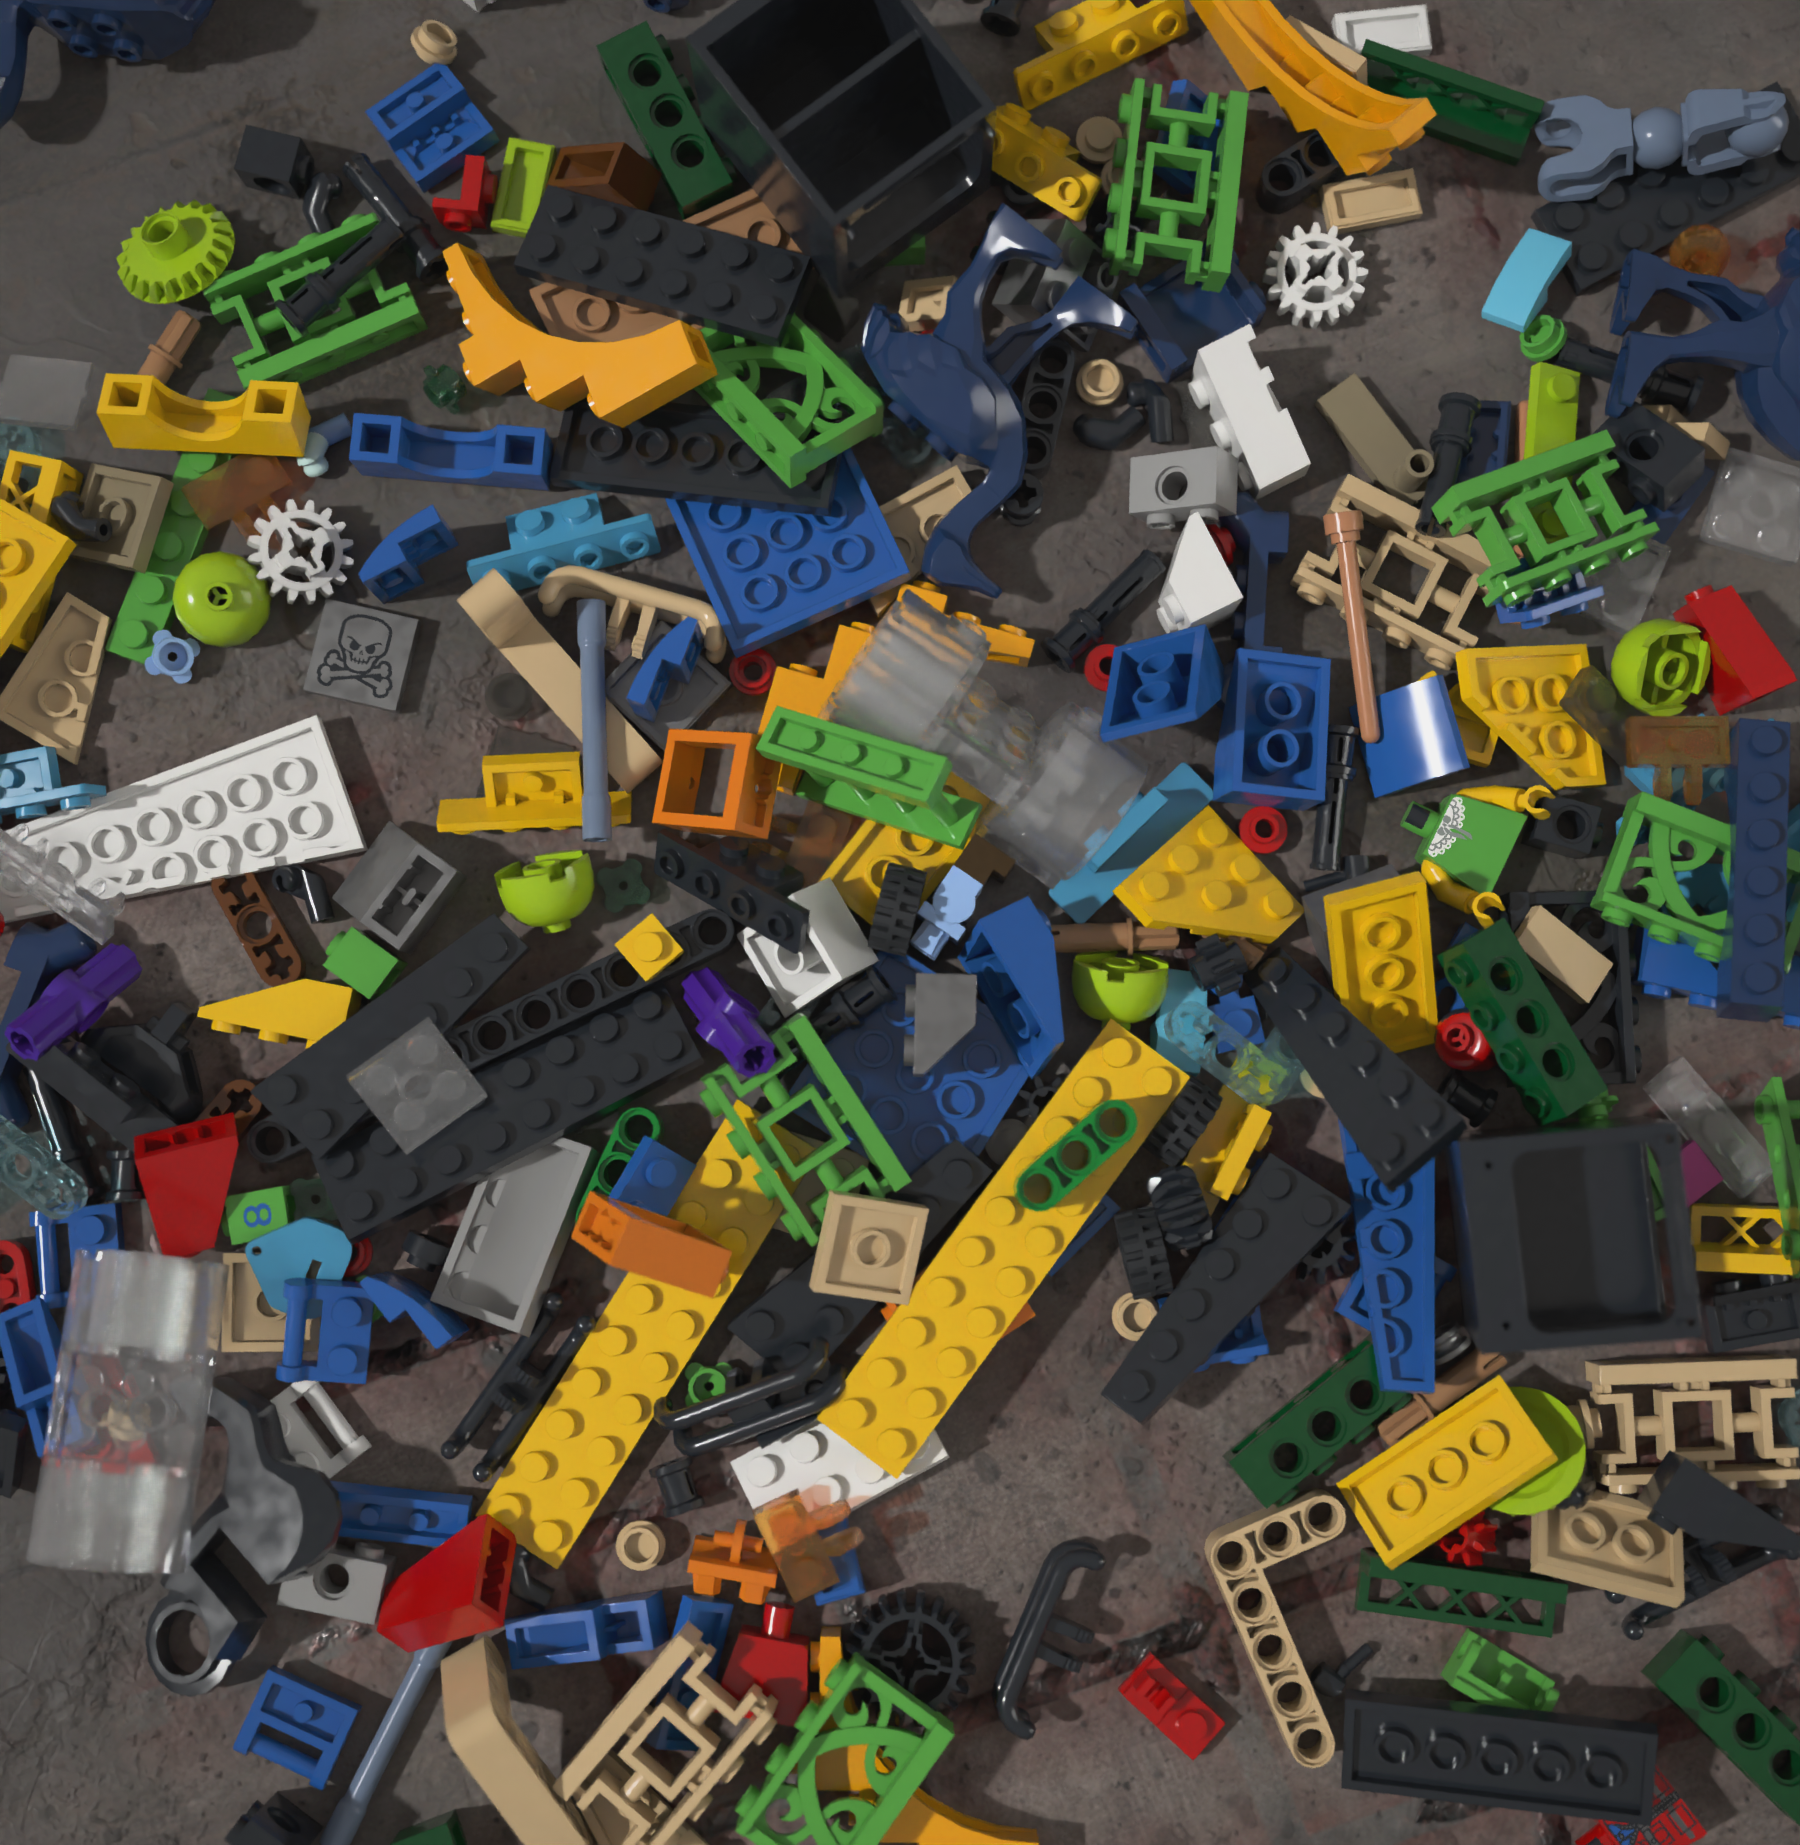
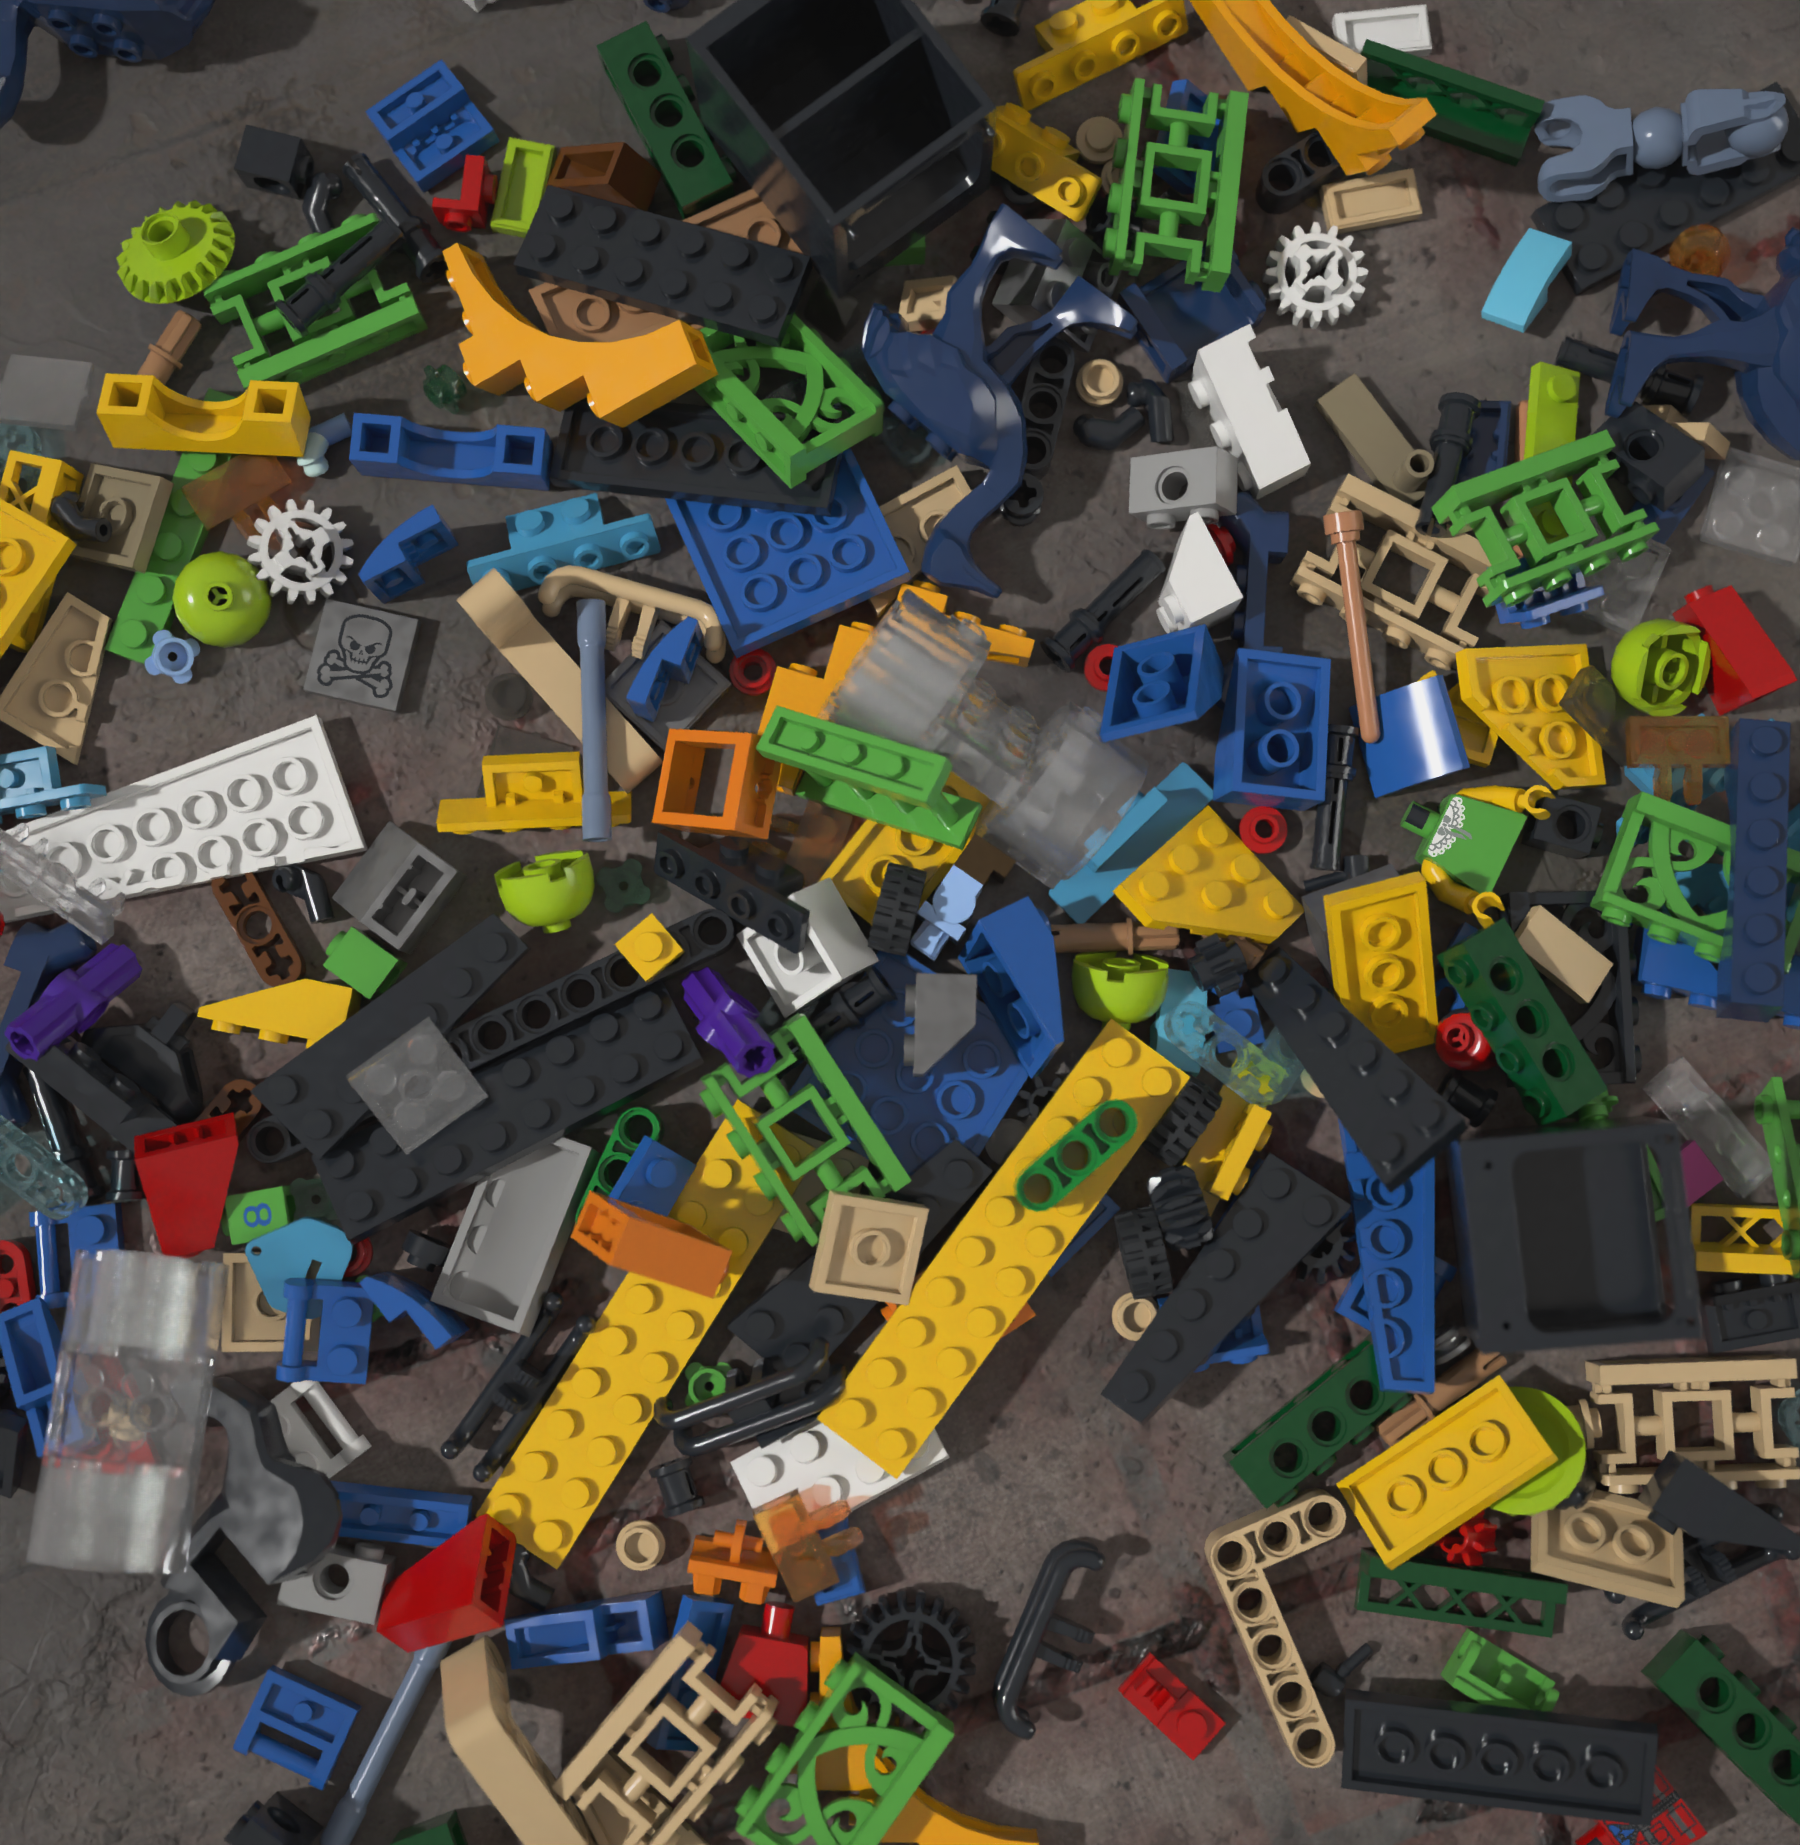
tan plate [411,20,457,65] -> none
bright green plate [1520,315,1568,362] -> none

